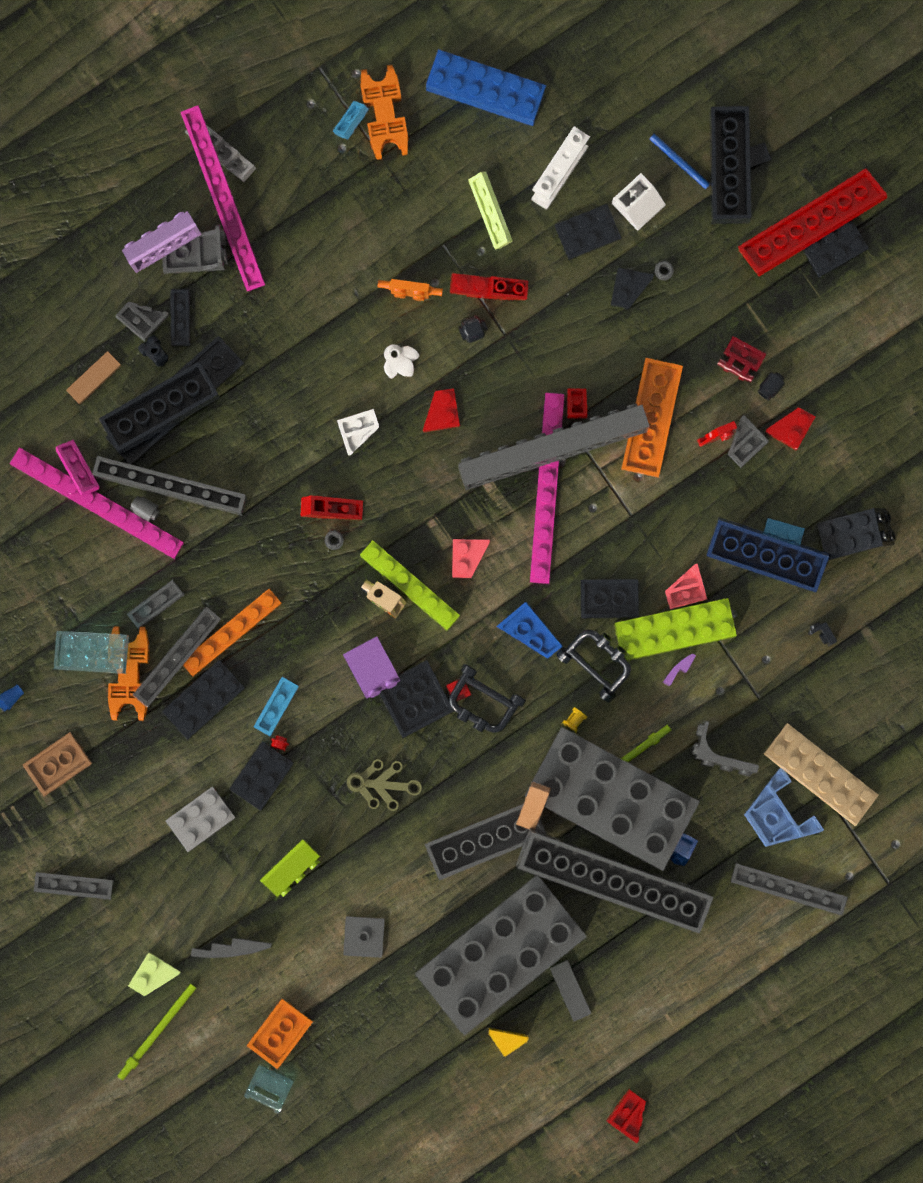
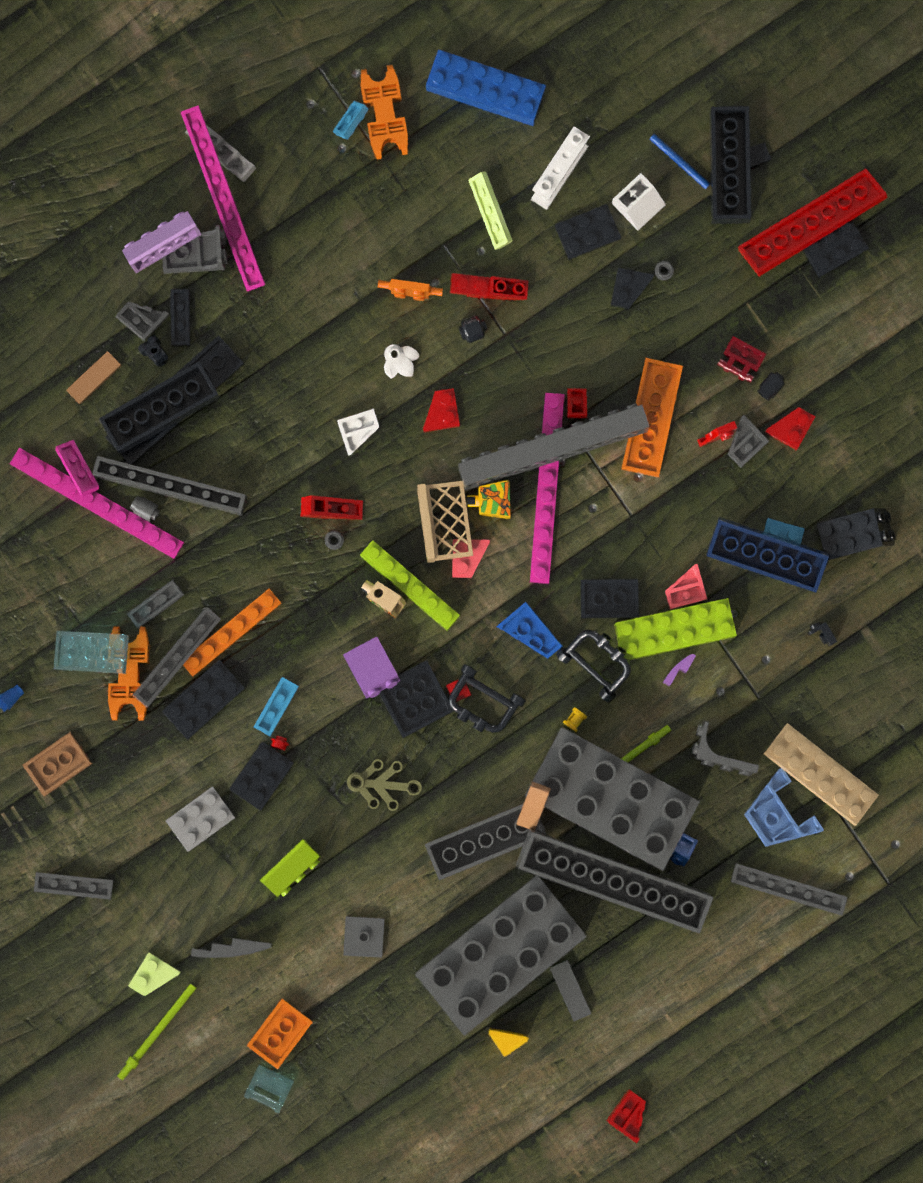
none -> tan fence [417,481,473,563]
none -> torso [467,480,510,519]

